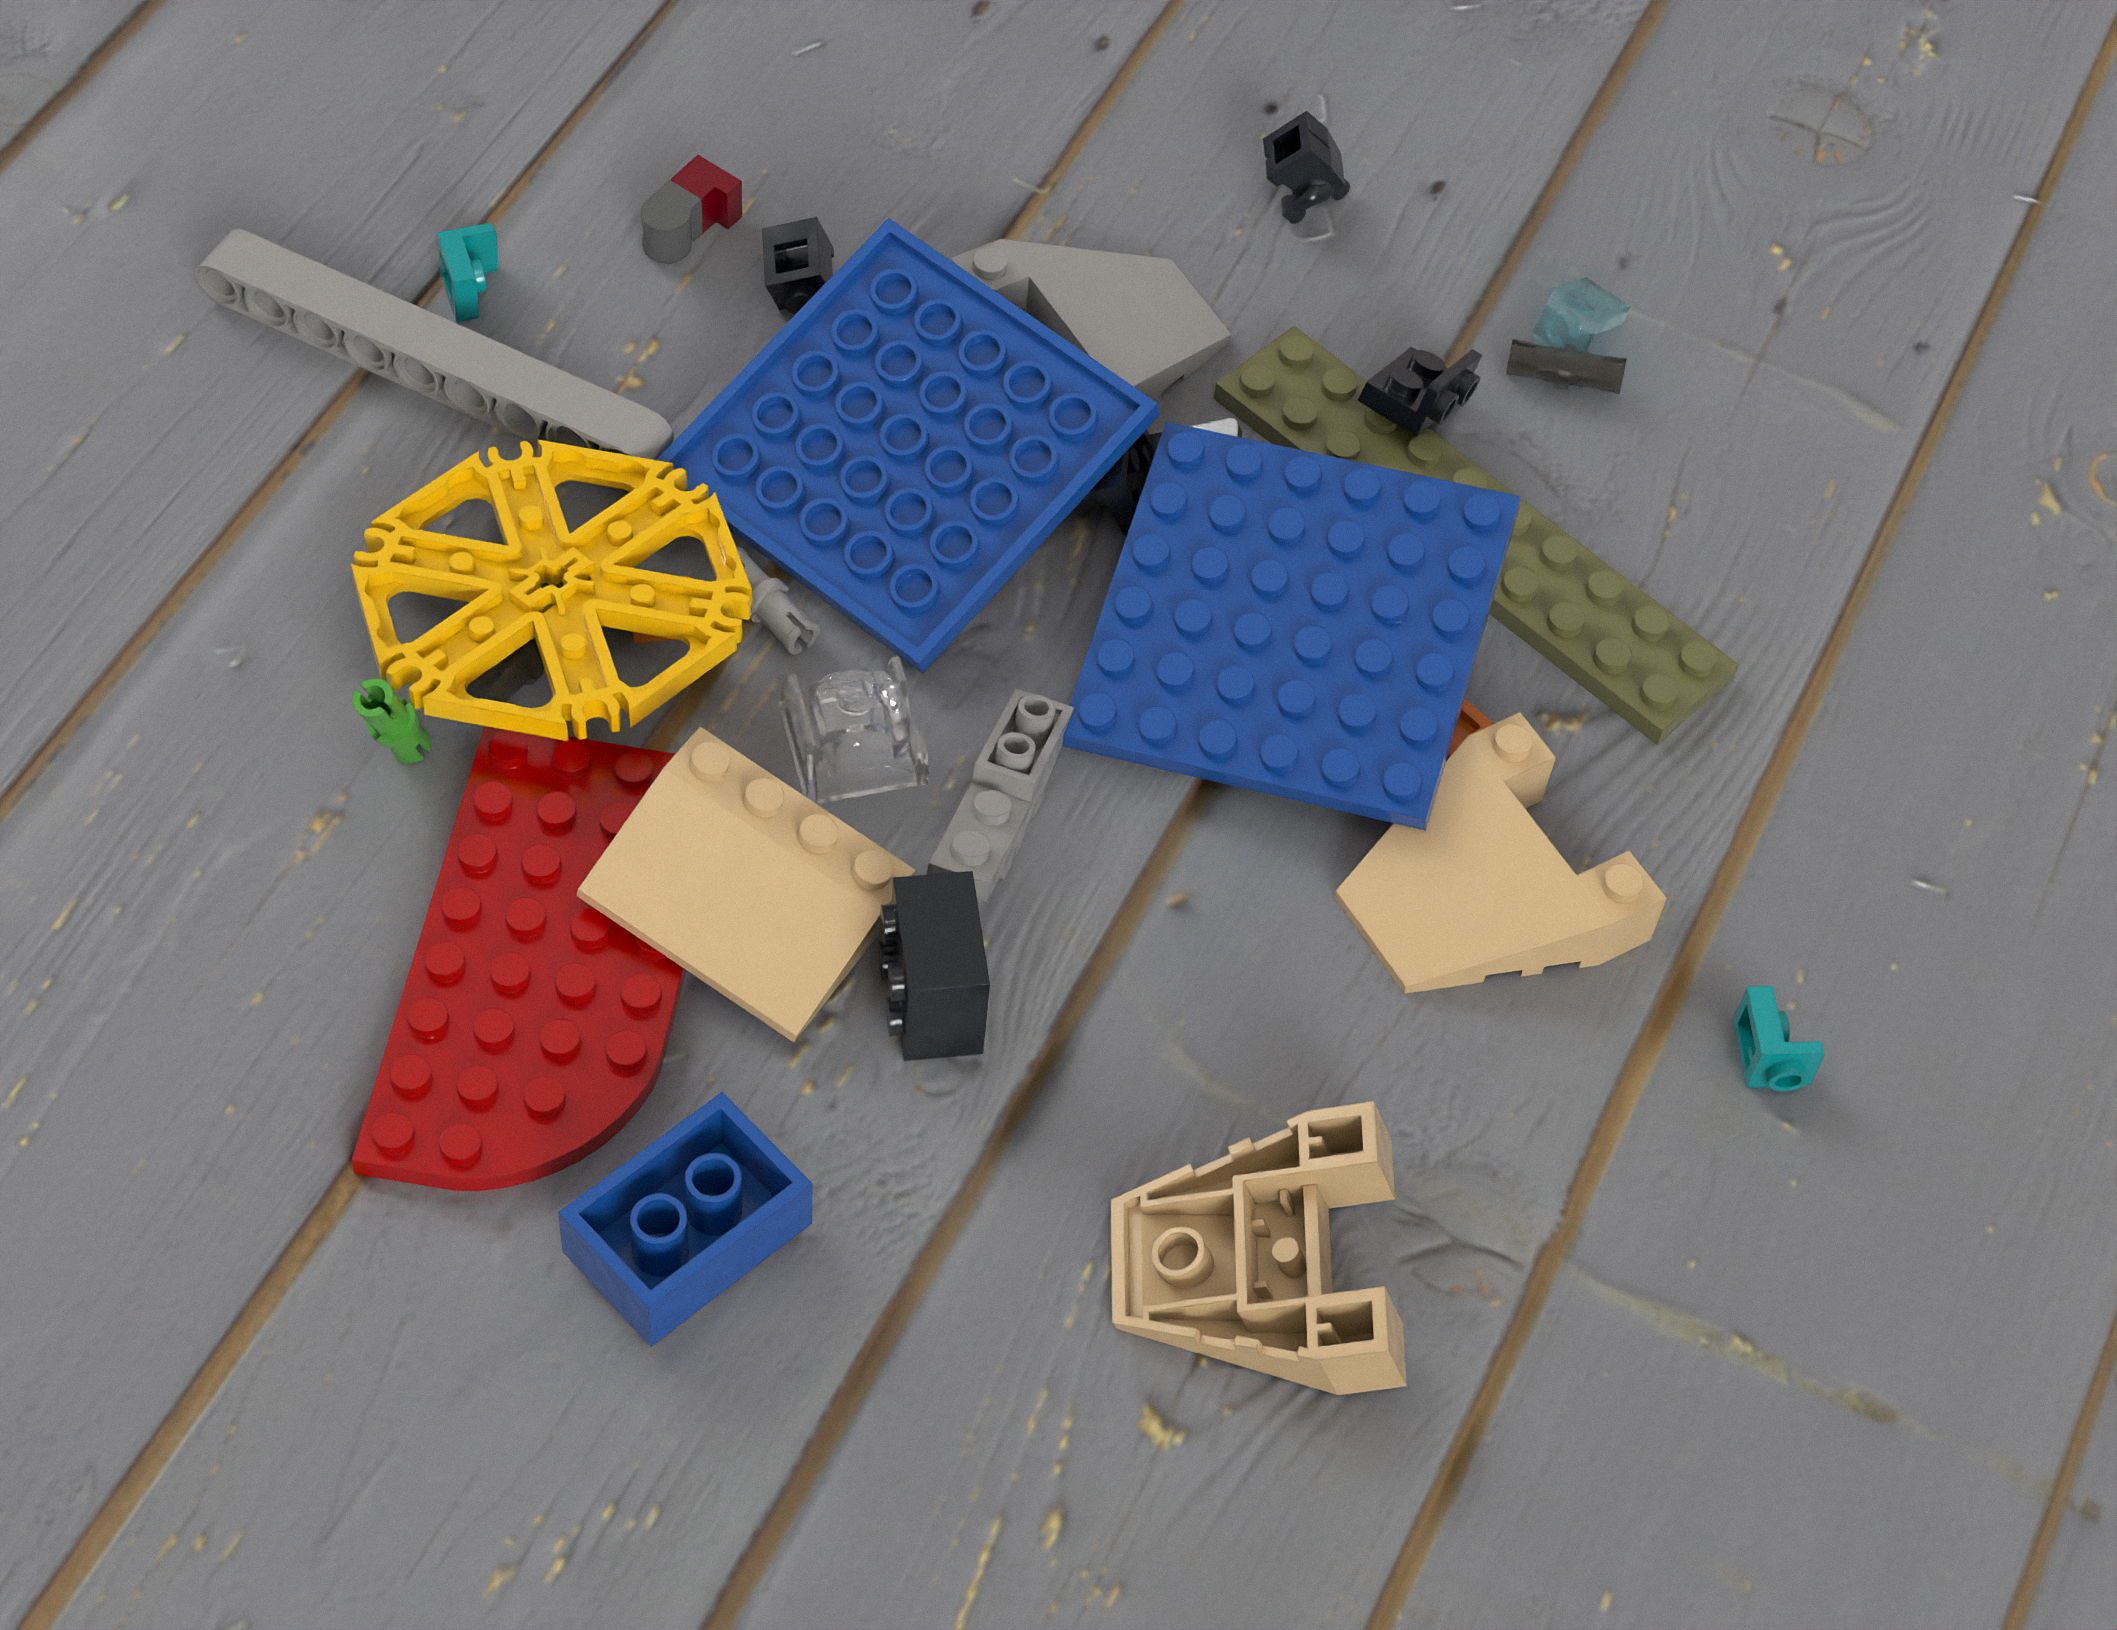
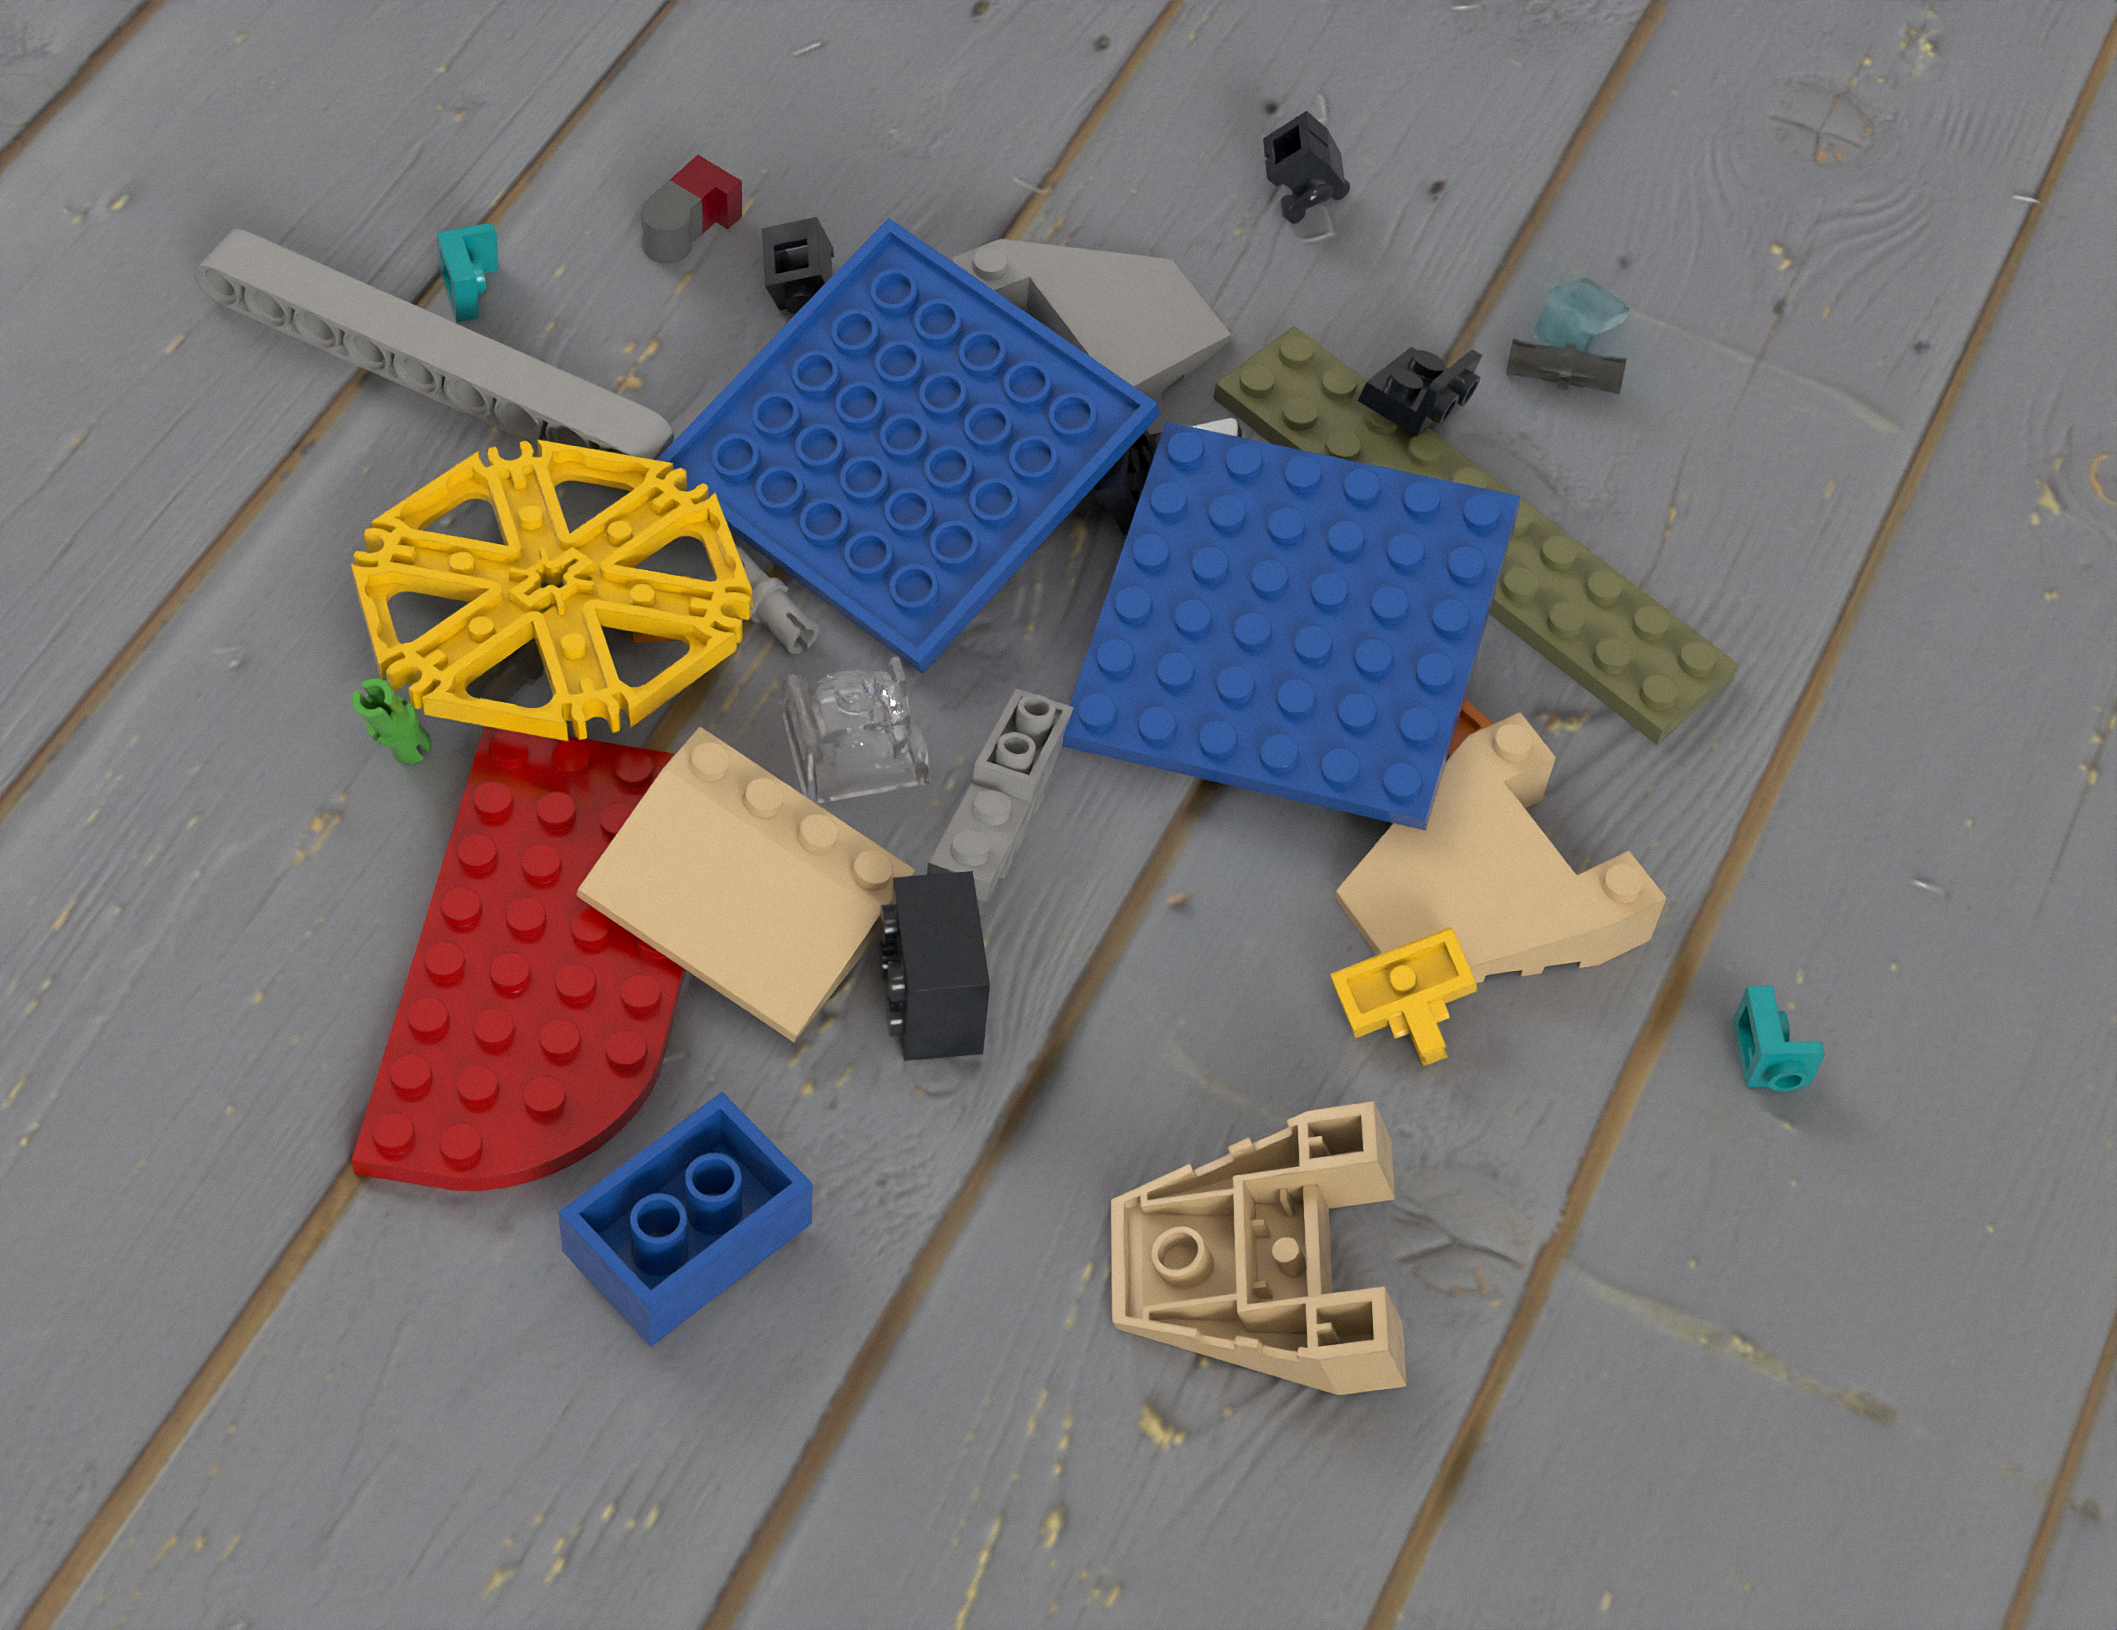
none -> yellow hinge [1330,926,1477,1067]

